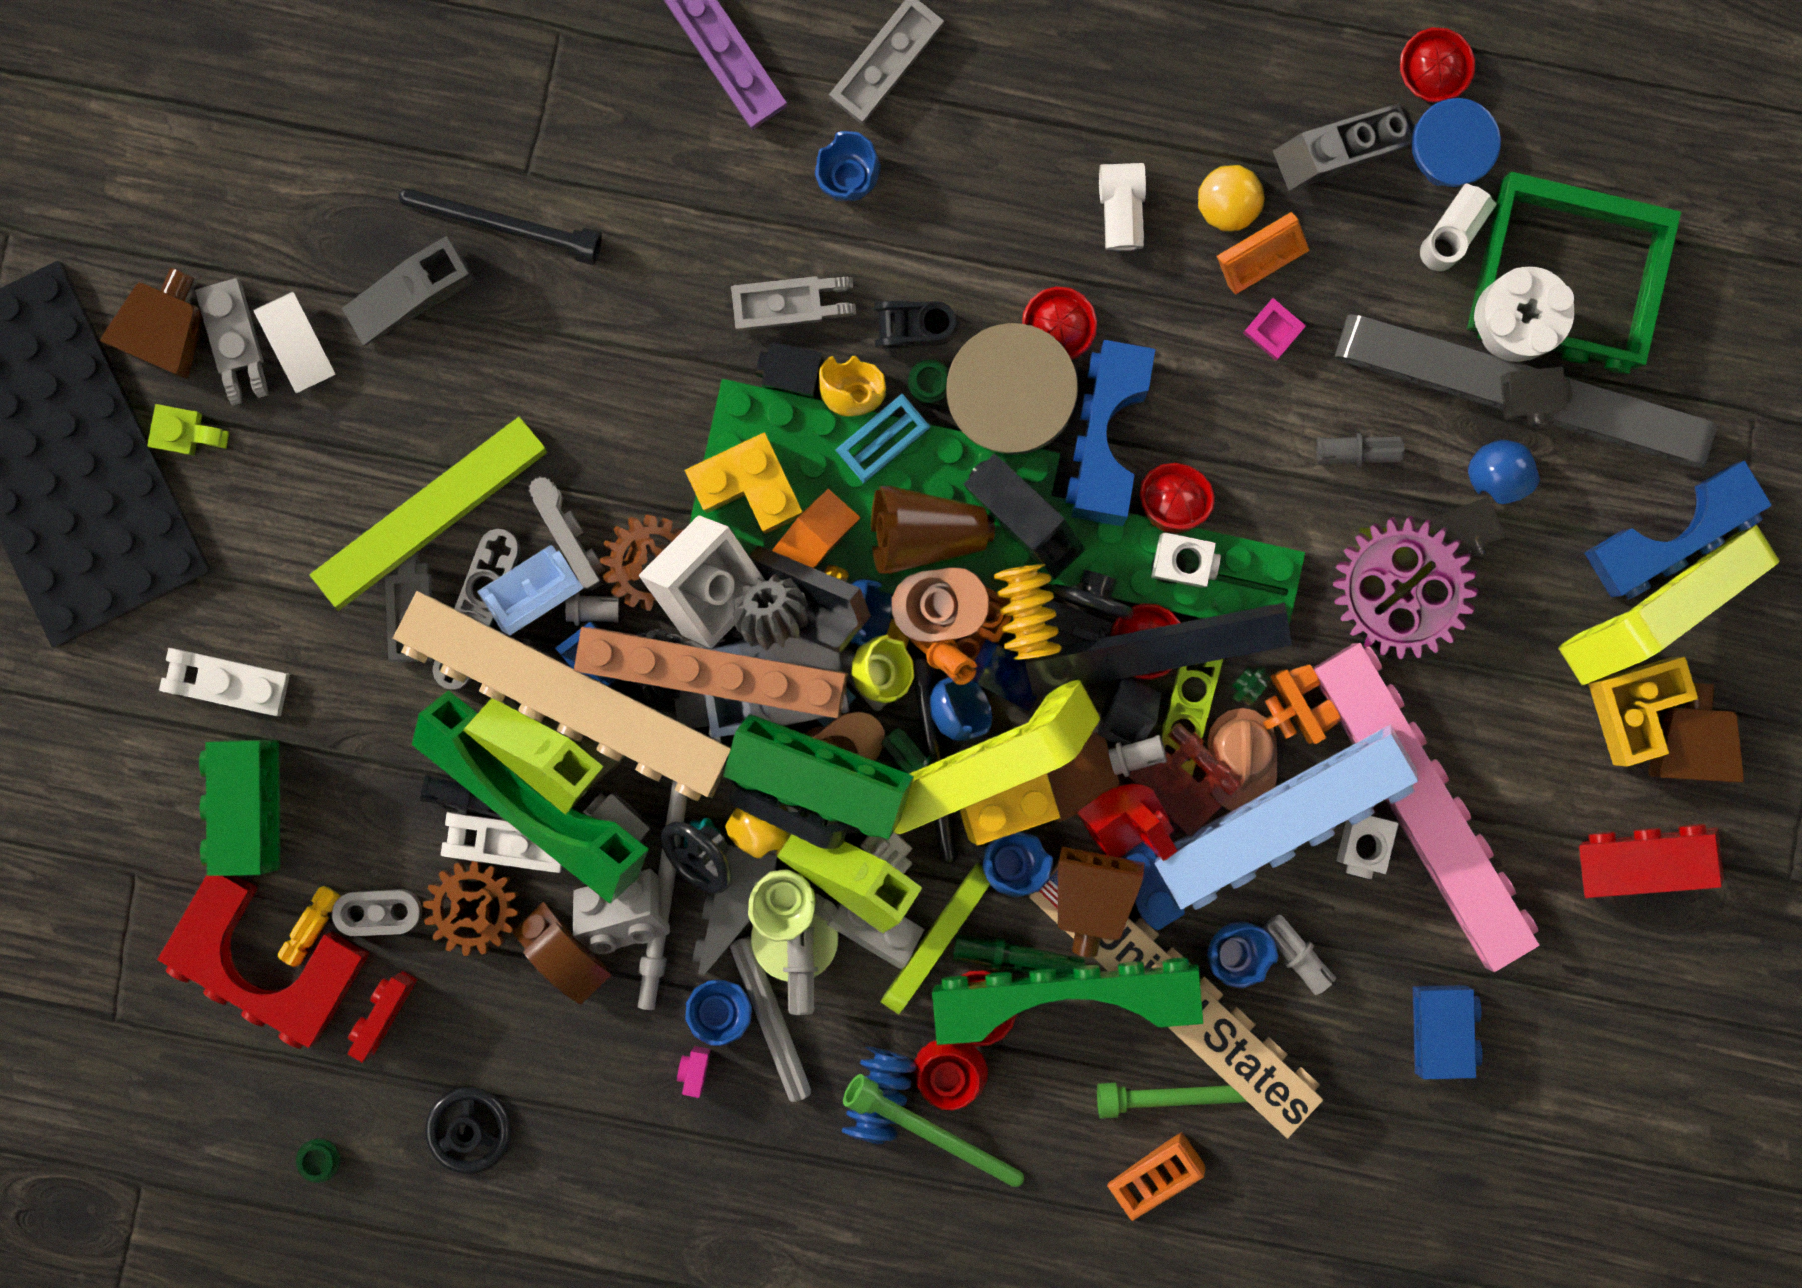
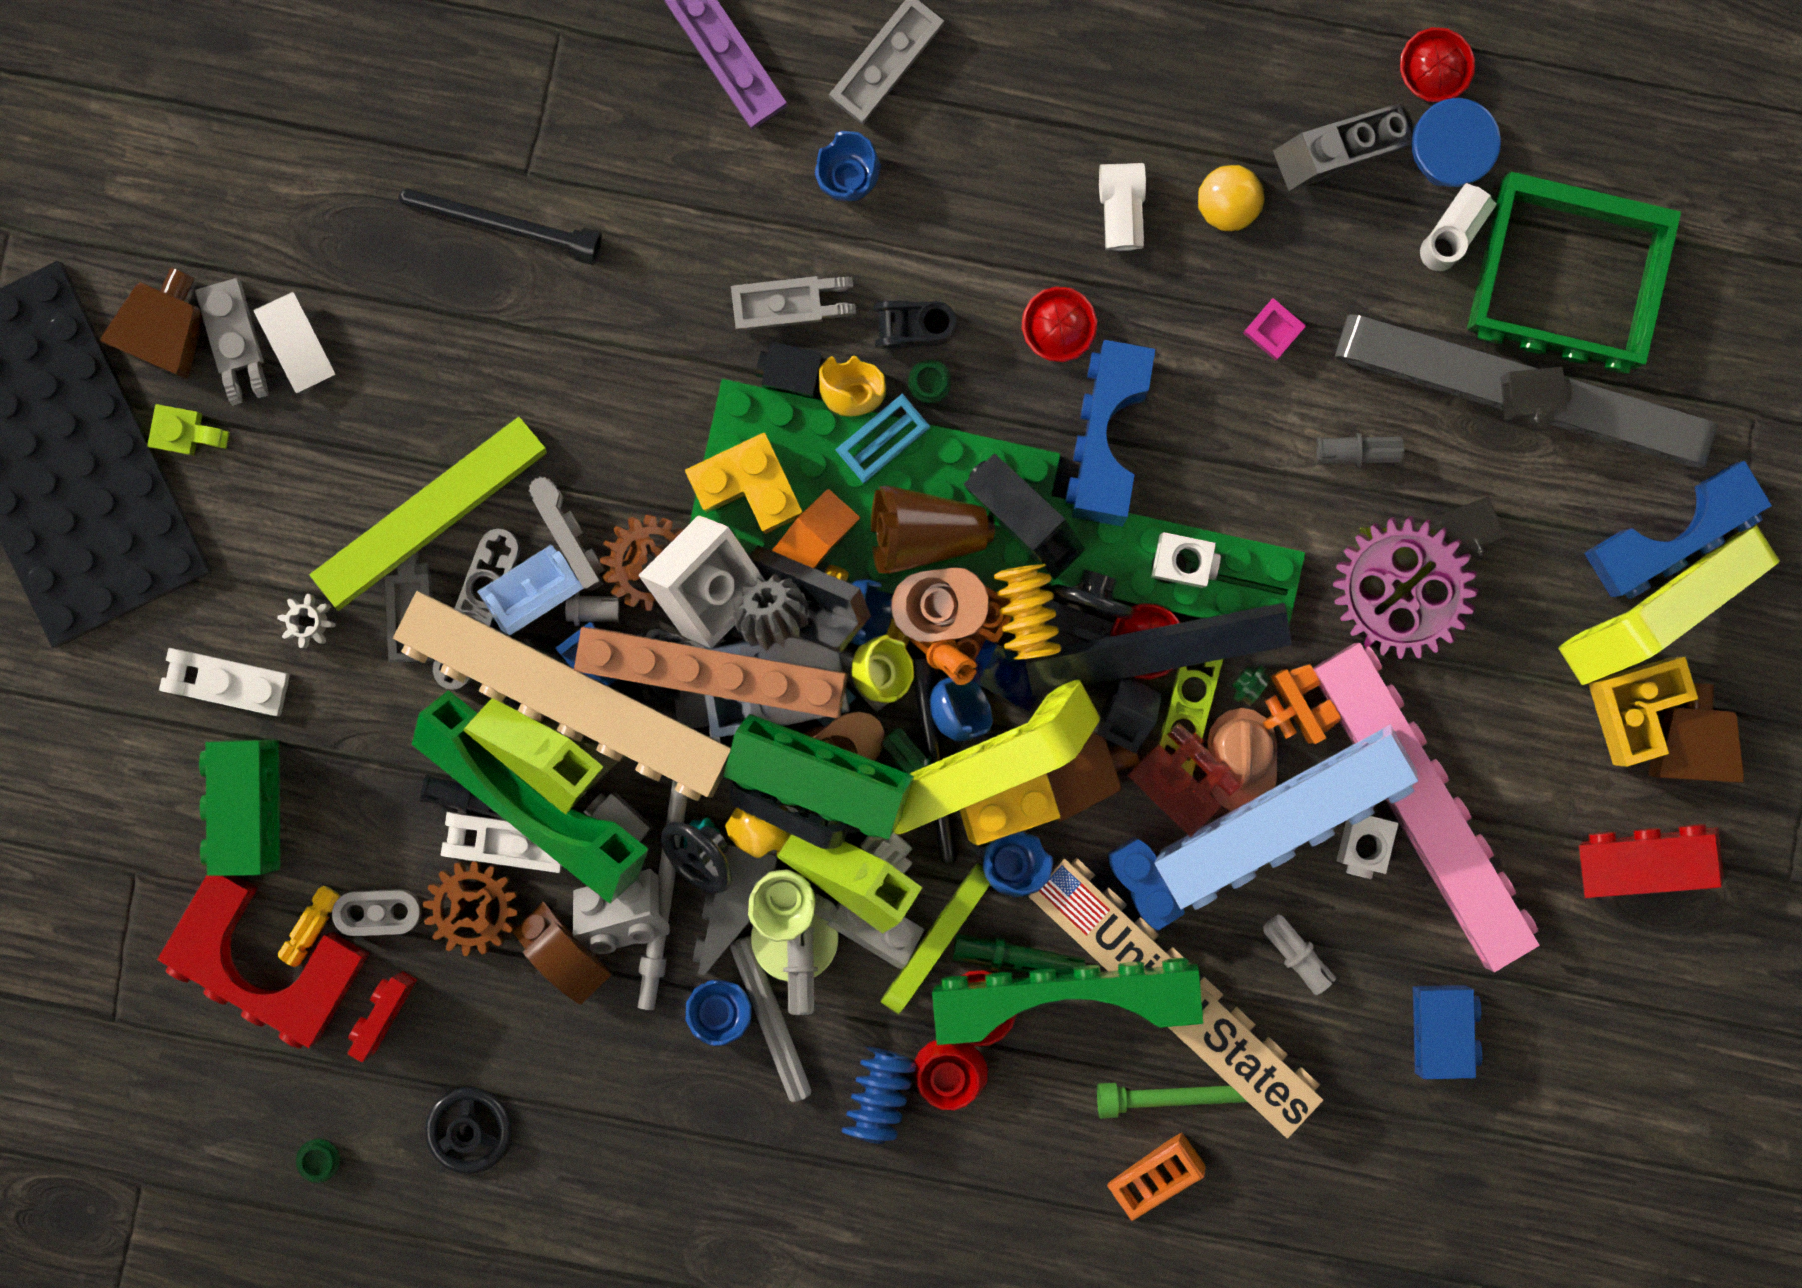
dark grey slope [342,236,477,346] -> none
dark pink plate [677,1046,711,1098] -> none
bright green piece [843,1074,1024,1187] -> none
dark tan tile [946,323,1078,455] -> none
reddish brown torso [1058,847,1145,958] -> none
red brick [1077,784,1178,861] -> none
light grey pin [1109,735,1167,777] -> none
red hat [1139,463,1215,534] -> none
blue hair [1207,921,1278,988] -> none
orange plate [1217,212,1310,295] -> none
blue hair [1468,439,1540,504] -> none
white brick [1474,267,1574,362] -> none
none -> white gear [277,594,336,648]

